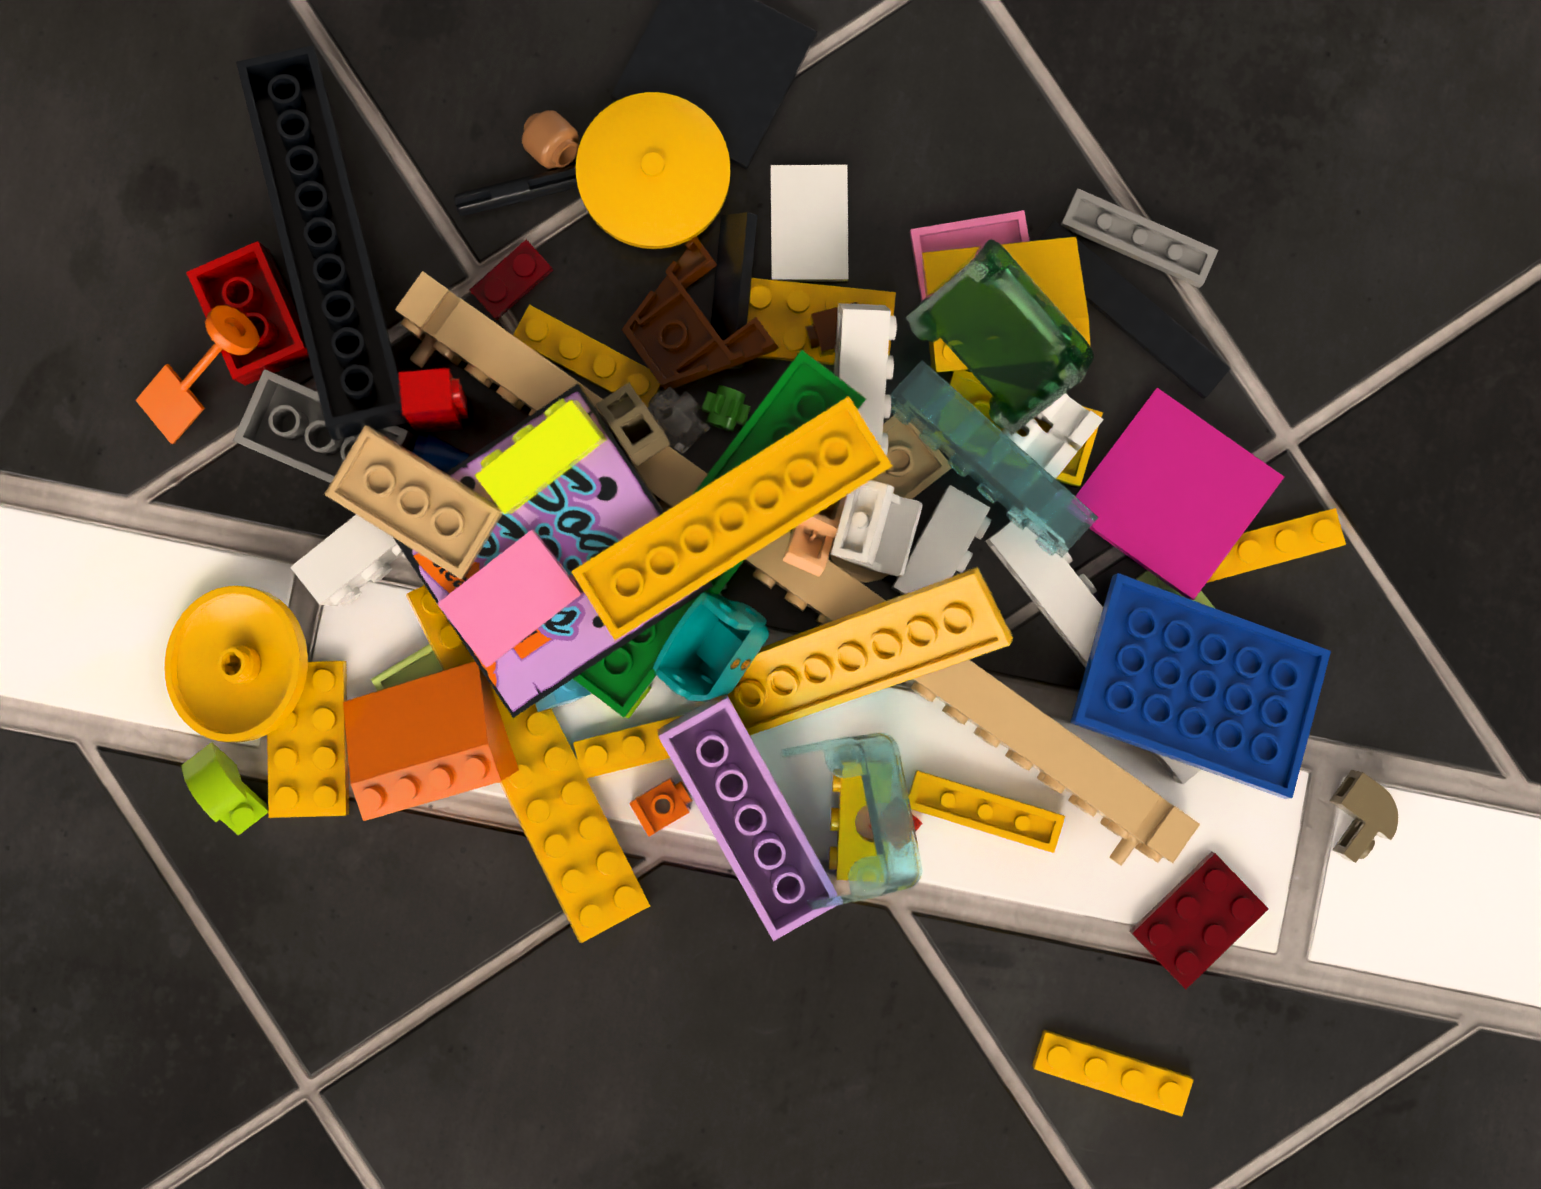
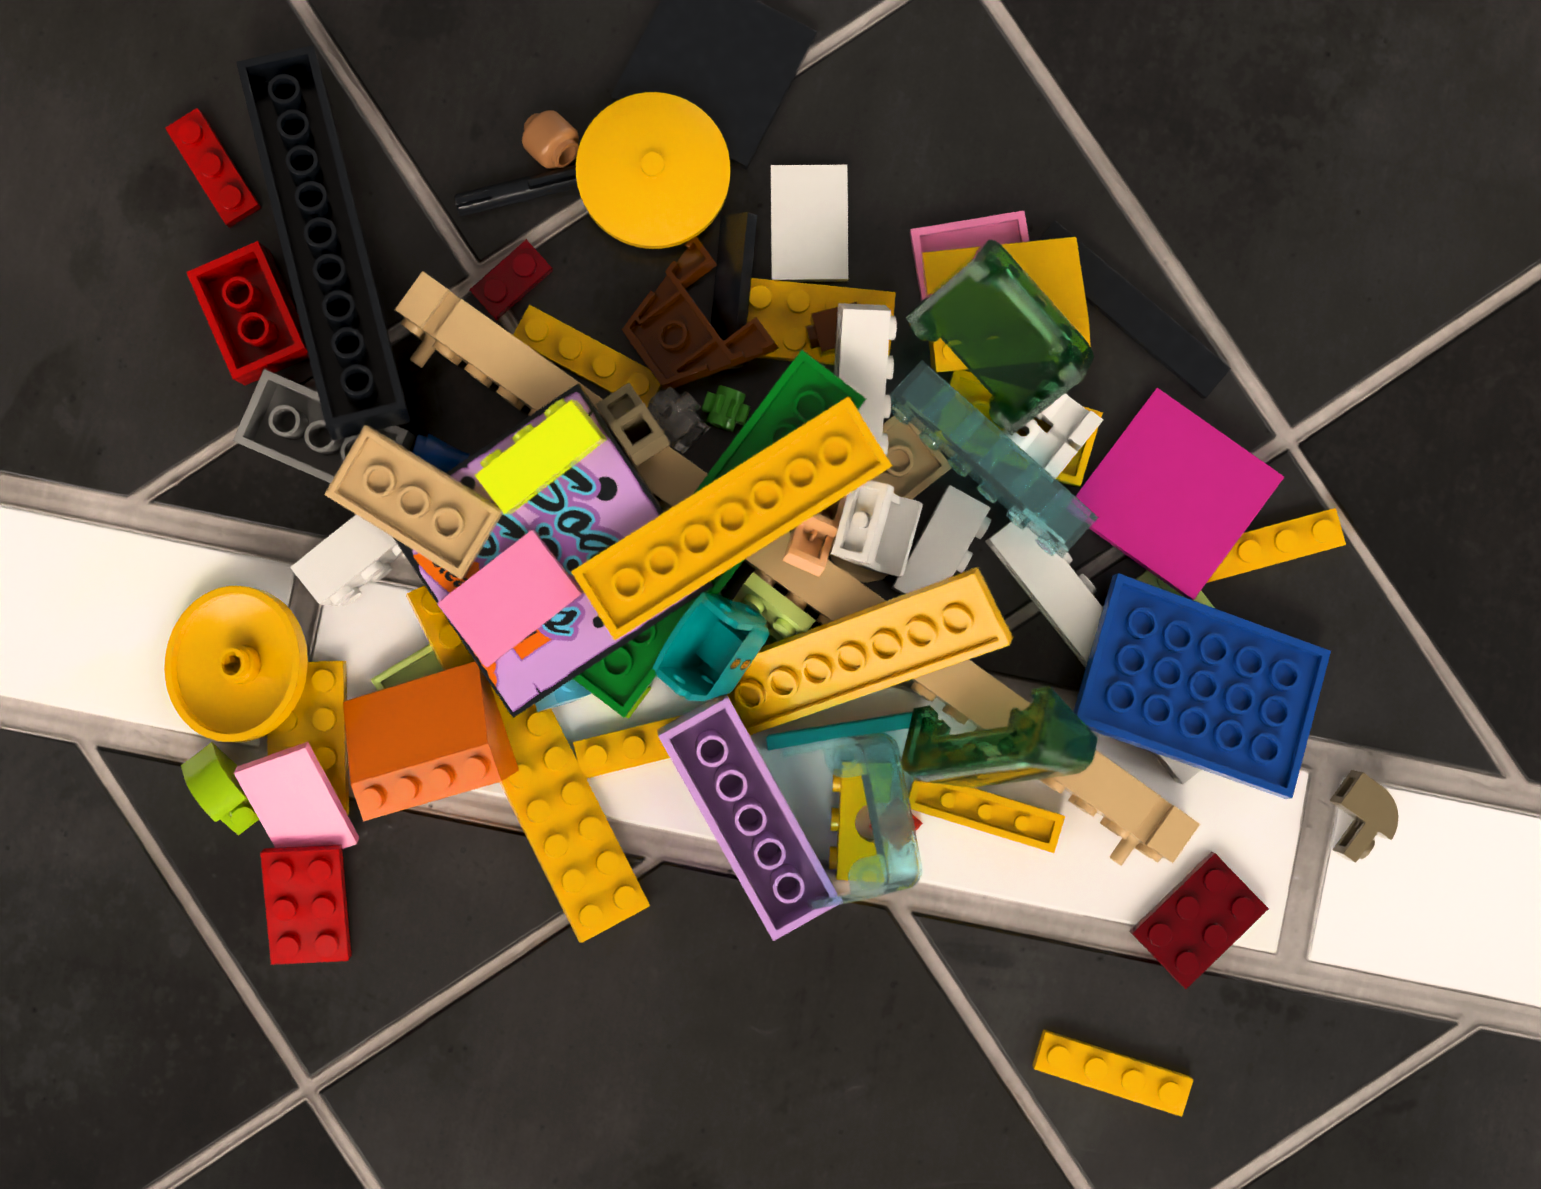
orange piece [135,305,260,444] -> none
red brick [399,368,469,433] -> none
orange brick [629,777,693,837] -> none
light grey plate [1061,188,1218,288] -> none
none -> red plate [165,108,262,228]
none -> bright pink tile [234,742,359,849]
none -> red plate [260,845,352,965]
none -> yellowish green plate [733,572,816,644]
none -> teal tile [766,711,922,751]
none -> clear green windscreen [901,686,1098,788]

